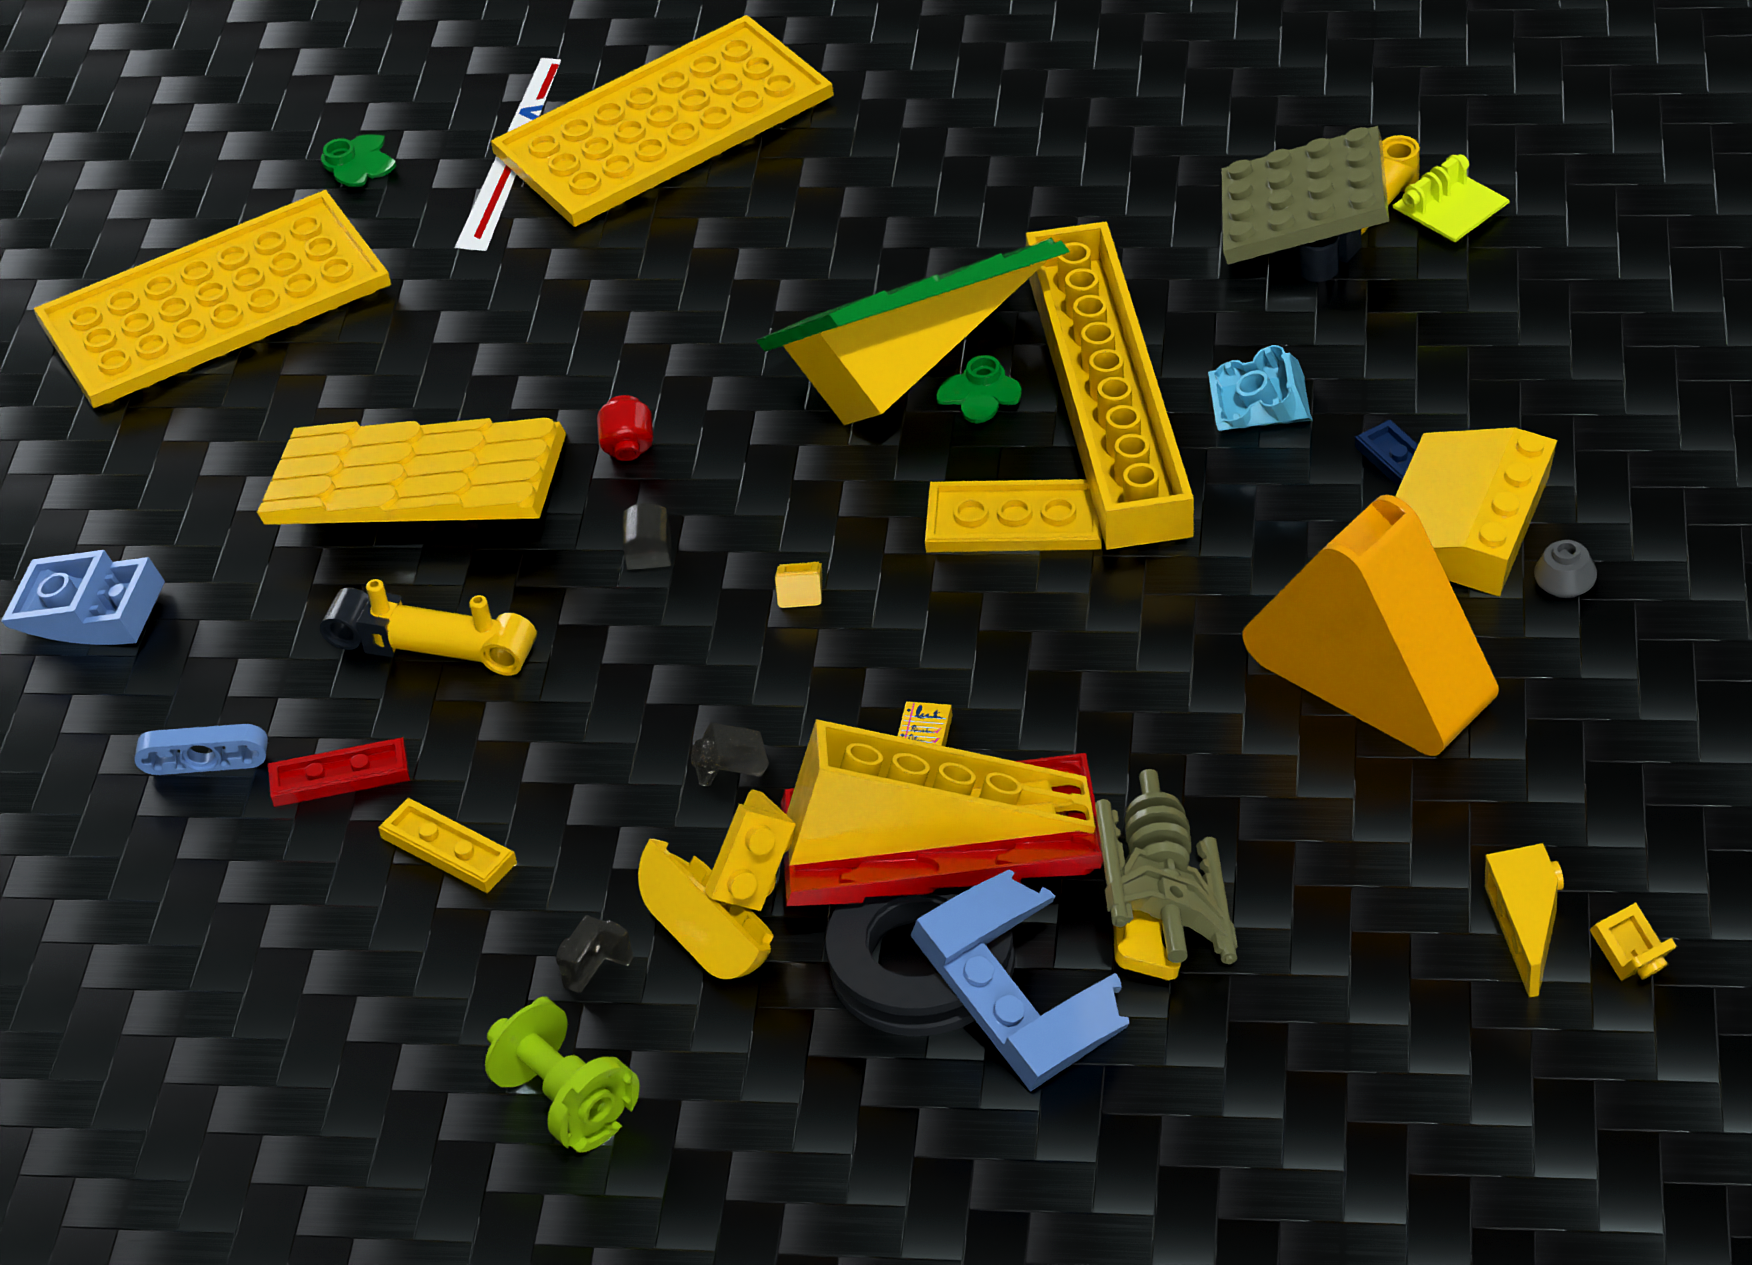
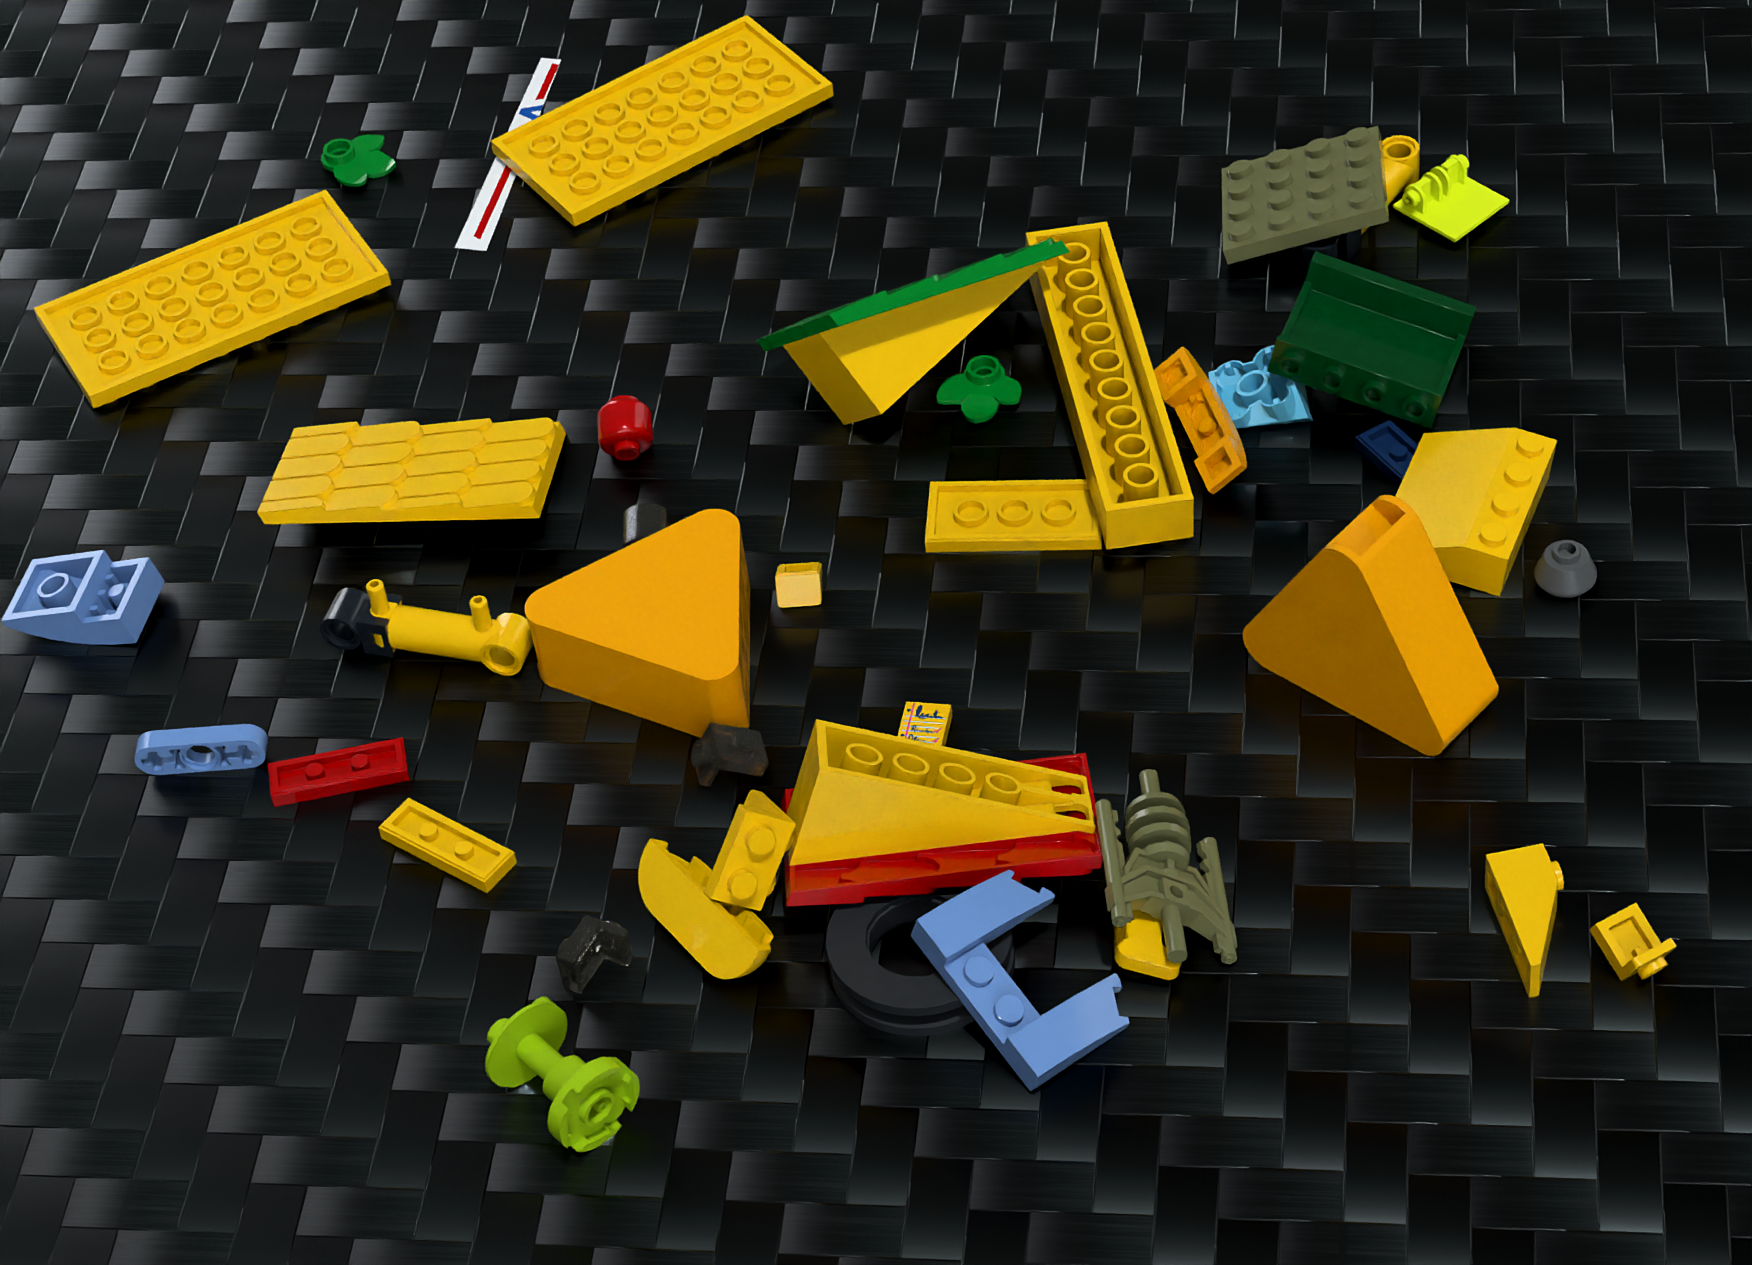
none -> light orange brick [525,509,750,743]
none -> light orange slope [1154,346,1247,495]
none -> dark green panel [1267,251,1476,429]

